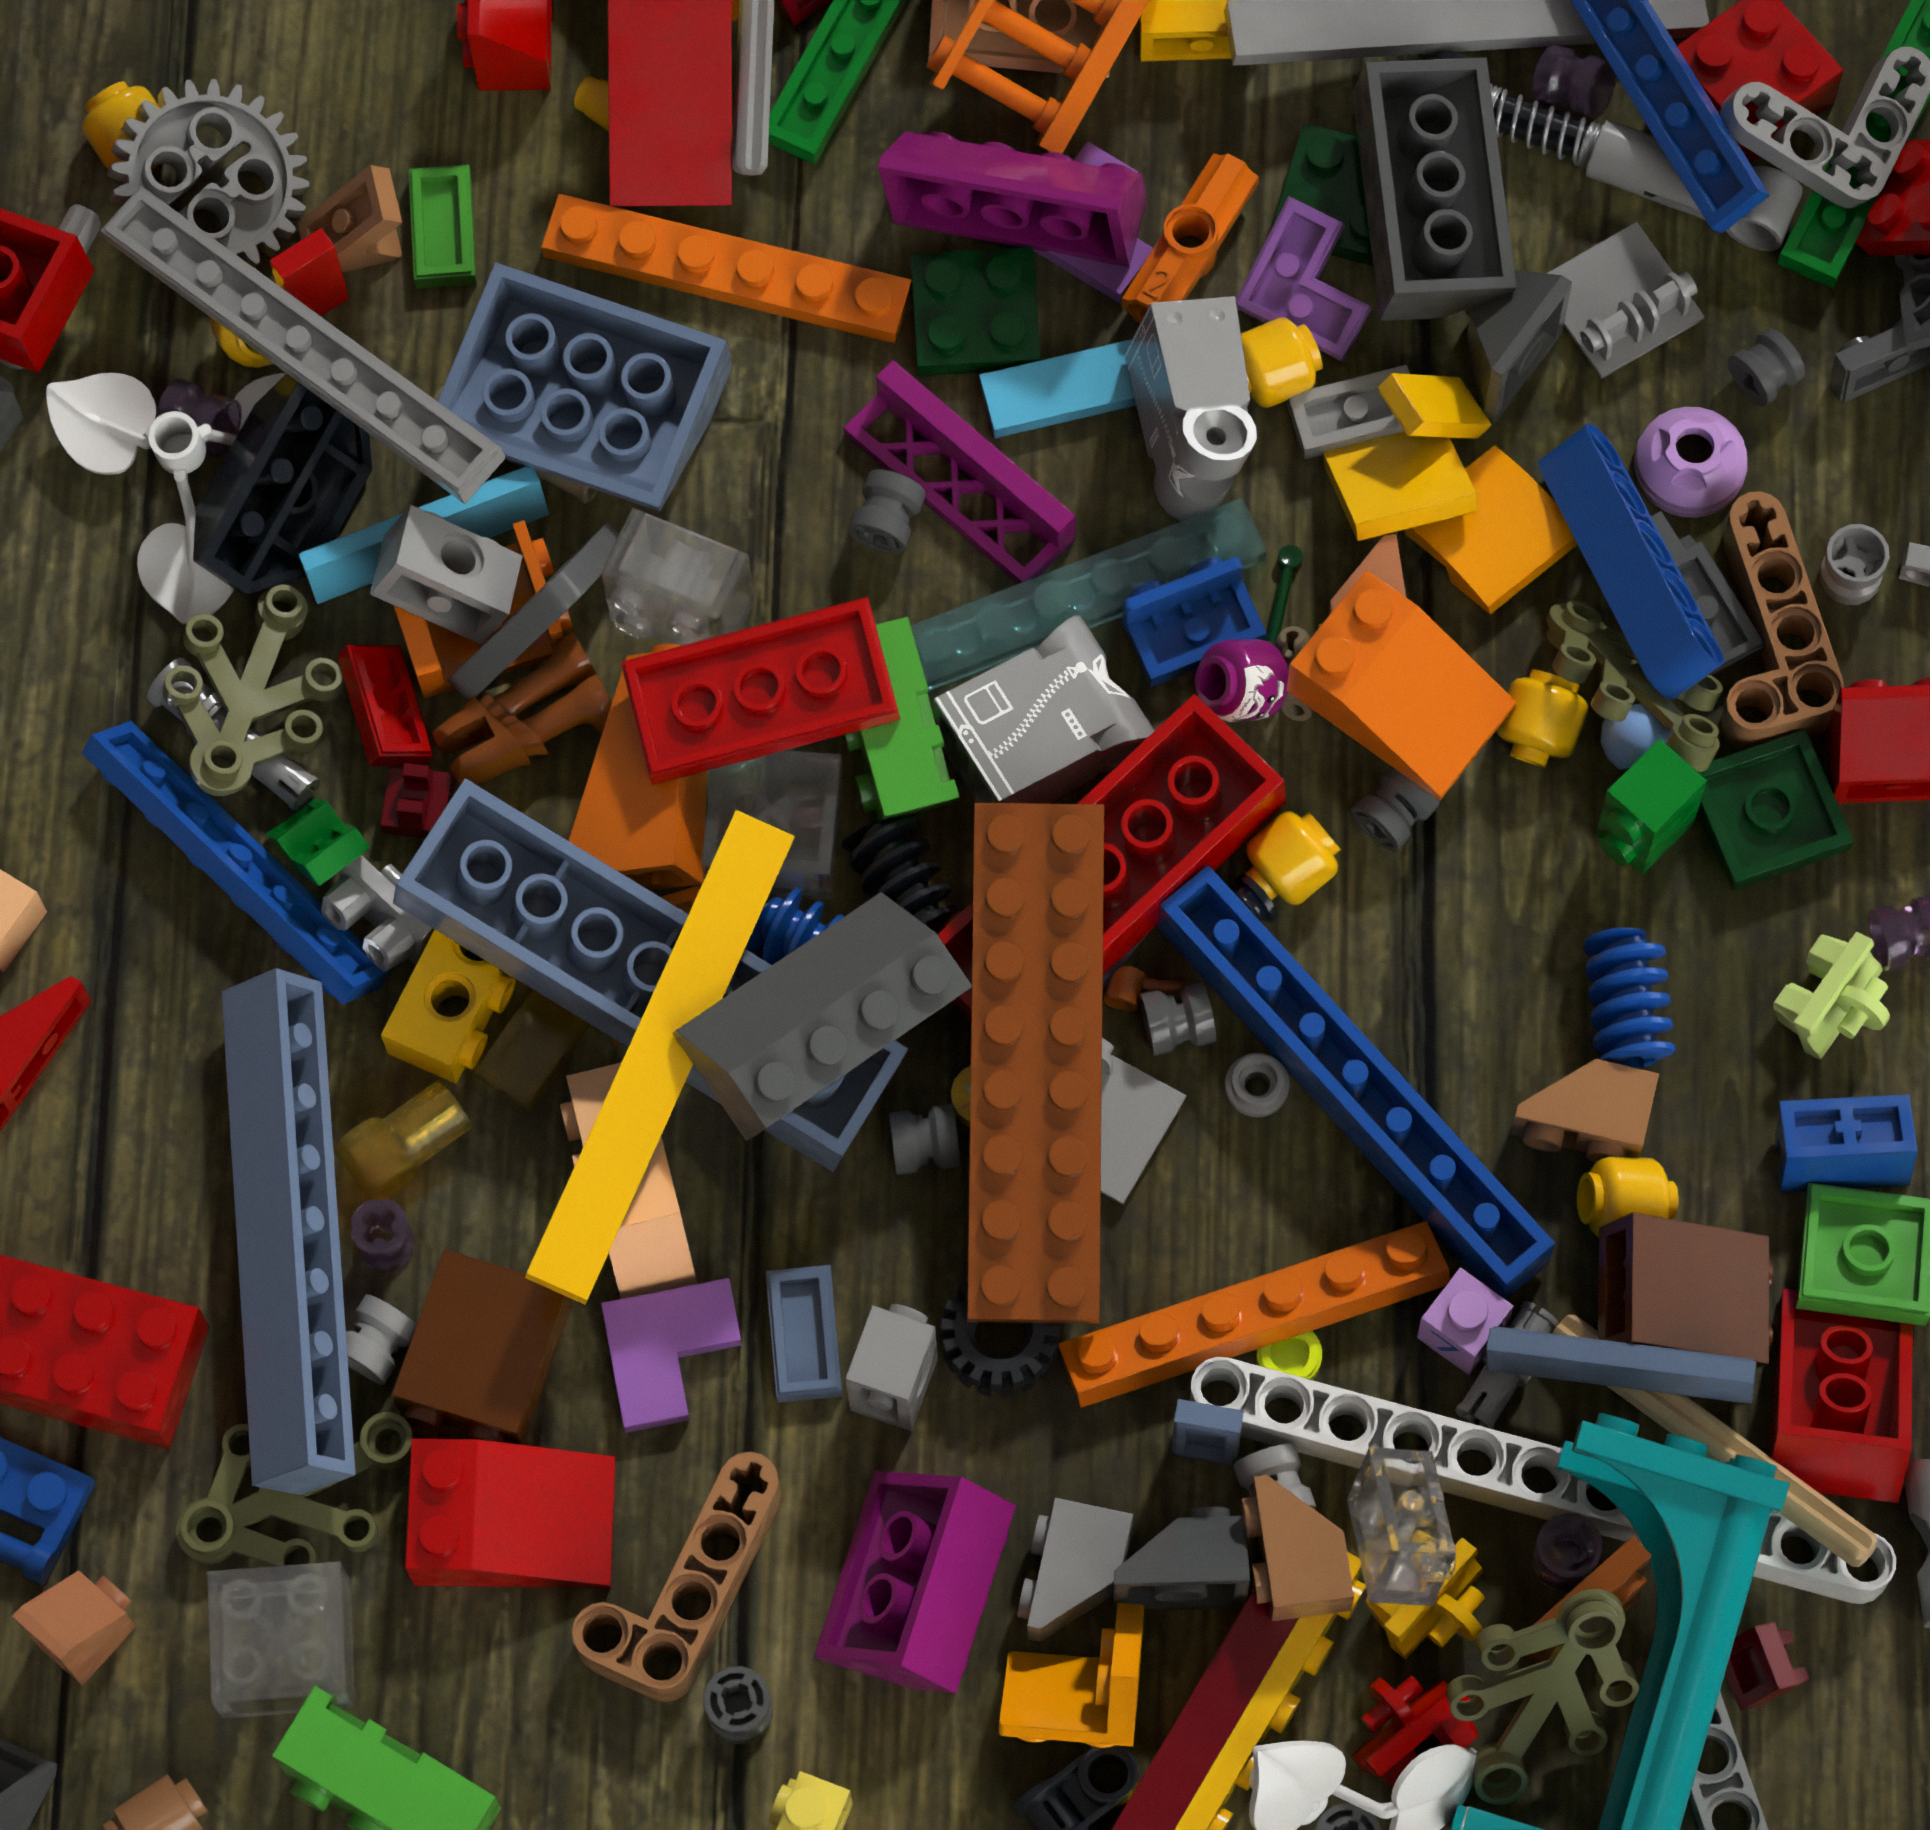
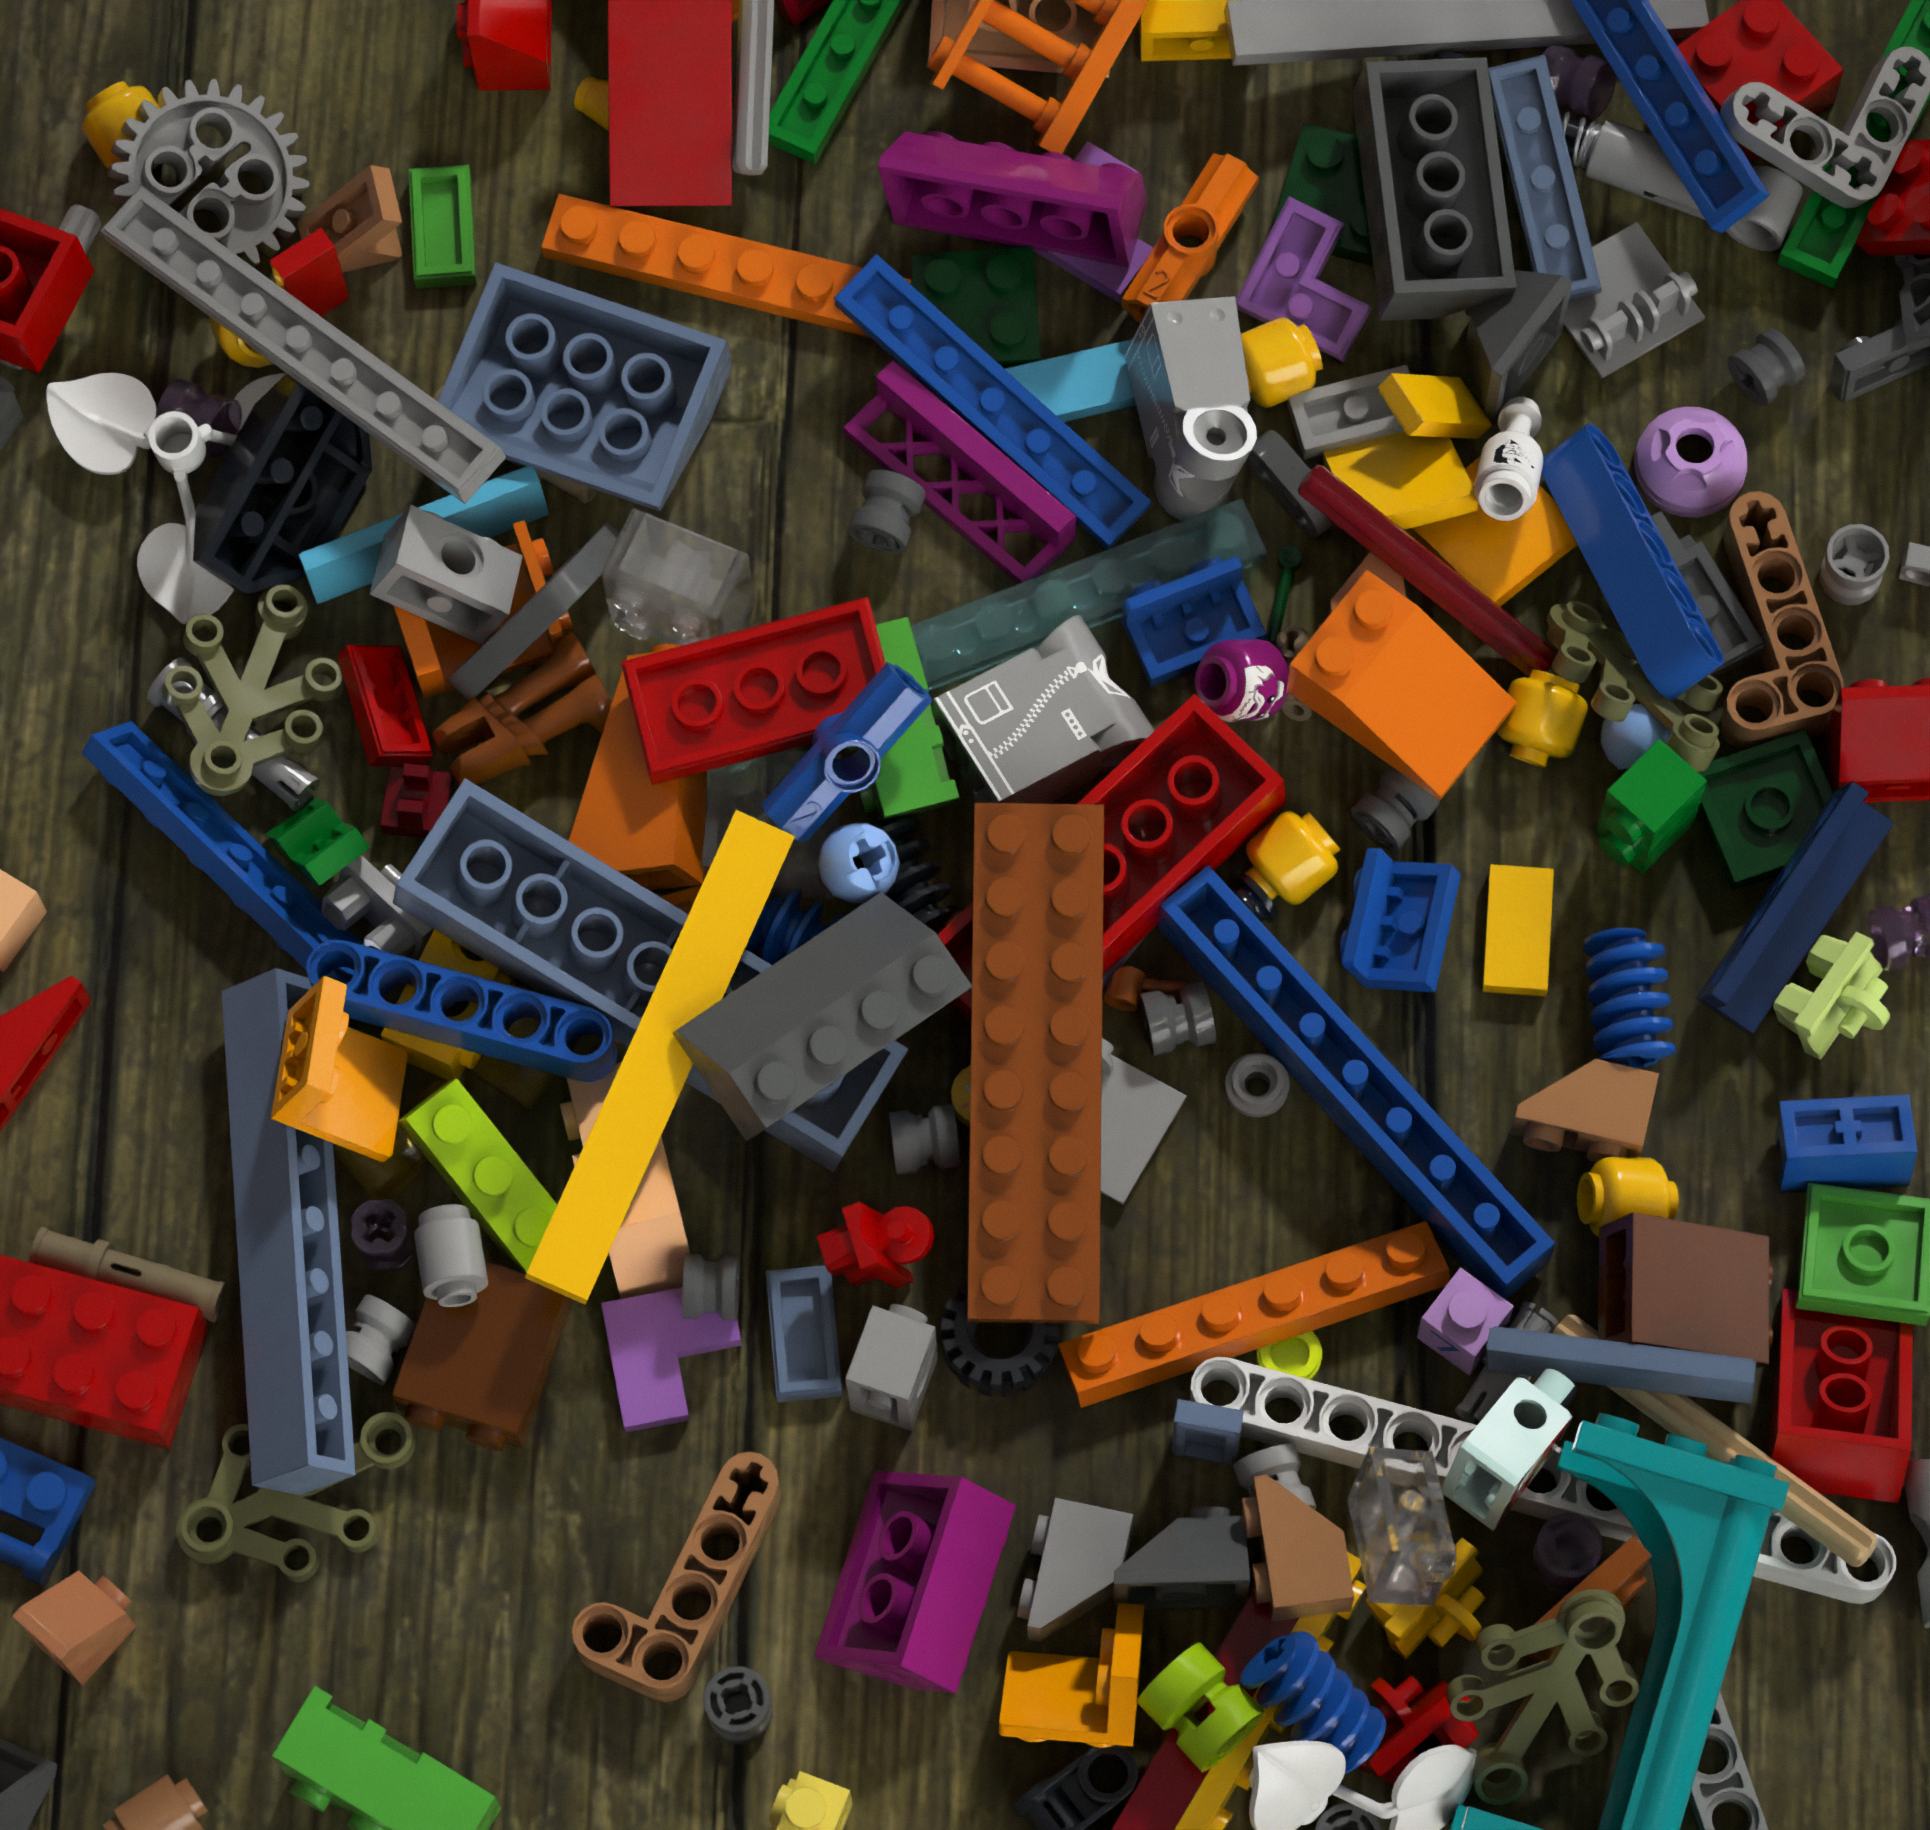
clear brick [207,1561,355,1718] -> none
red slope [405,1439,616,1588] -> none
dark red tile [1725,1622,1809,1711] -> none
none -> dark tan pin [29,1227,228,1323]
none -> light orange bracket [270,976,408,1162]
none -> blue beam [306,940,618,1082]
none -> lime brick [398,1078,557,1273]
none -> light grey brick [414,1204,488,1307]
none -> dark grey wheel [682,1253,740,1320]
none -> blue piece [762,662,932,843]
none -> light blue piece [817,823,900,903]
none -> red hips [817,1201,934,1289]
none -> blue plate [834,254,1151,551]
none -> lime wheel [1137,1642,1265,1773]
none -> blue piece [1239,1631,1386,1774]
none -> dark grey beam [1246,430,1335,539]
none -> dark red axle [1298,465,1556,677]
none -> blue bracket [1340,848,1461,992]
none -> light aqua torso [1440,1369,1577,1531]
none -> white piece [1474,397,1543,521]
none -> yellow tile [1482,864,1554,997]
none -> sand blue tile [1488,54,1602,301]
none -> dark blue fence [1695,782,1894,1035]

